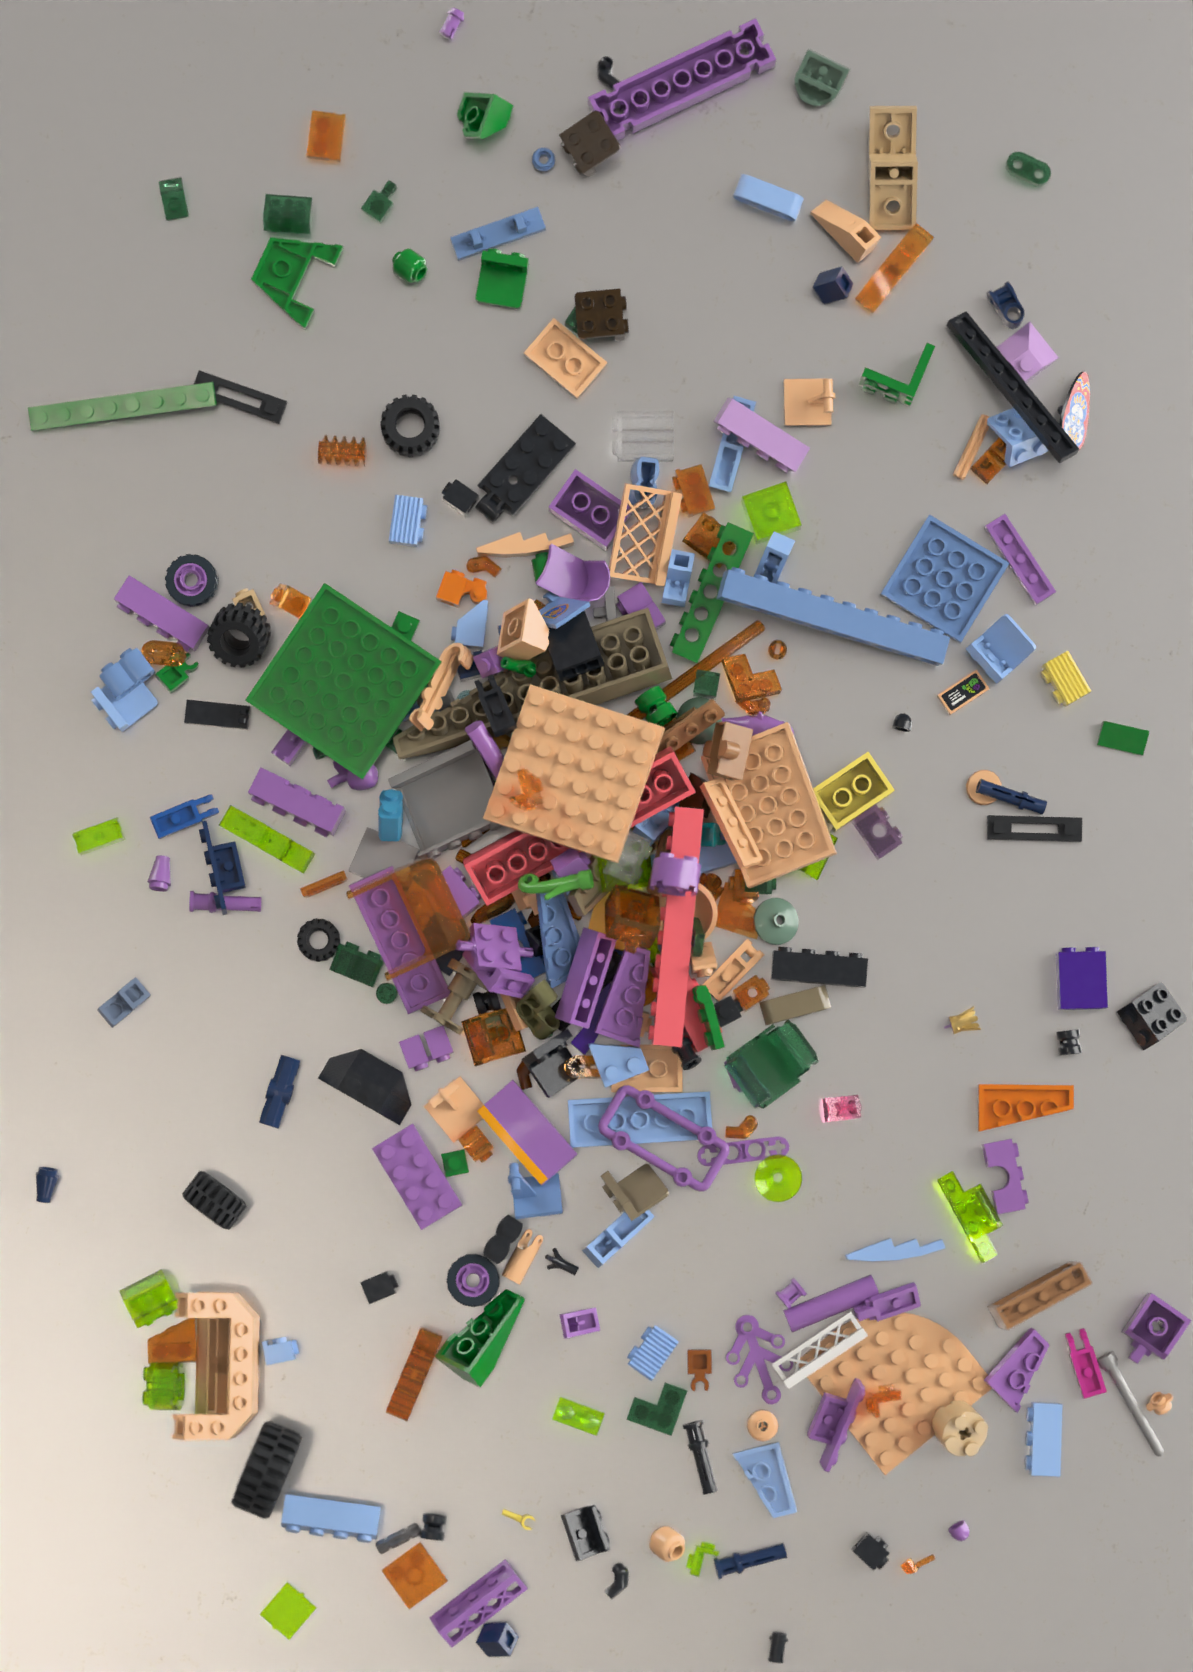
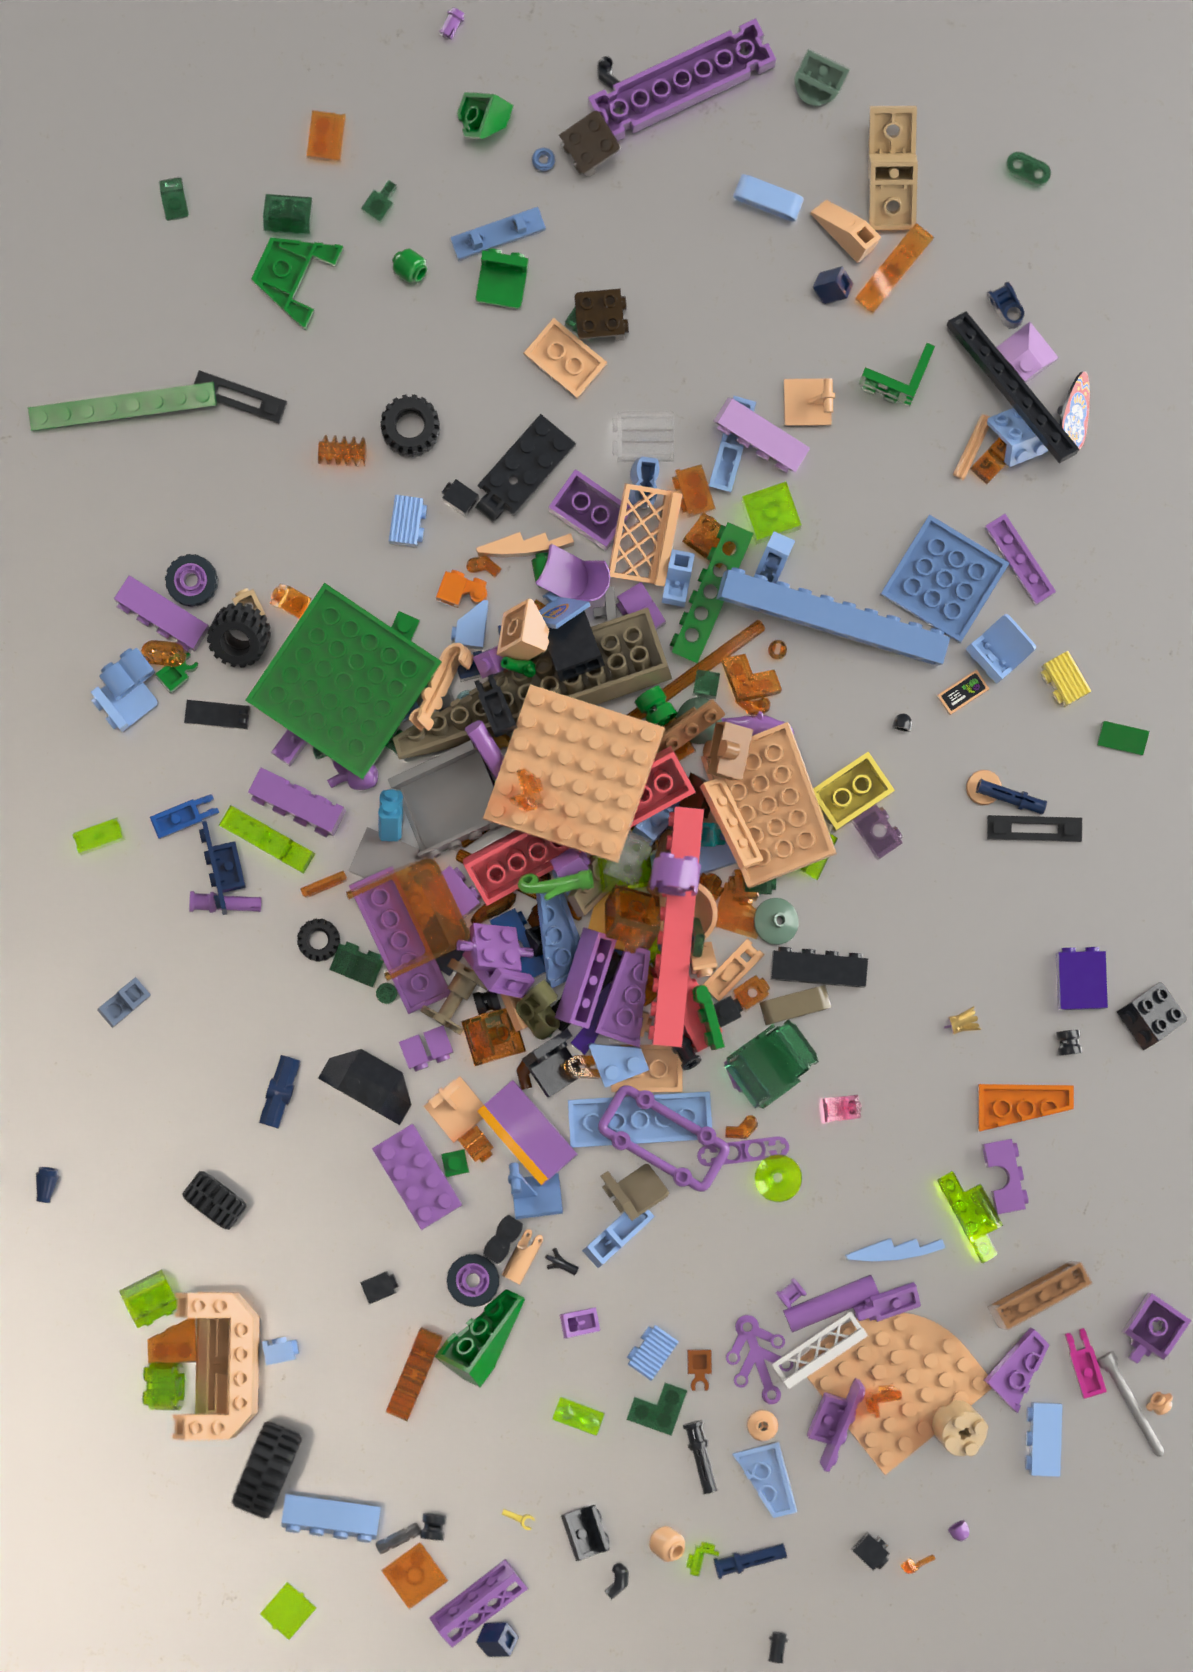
medium lavender cone [147,855,171,892] -> none
light nougat bracket [512,889,538,915] -> none

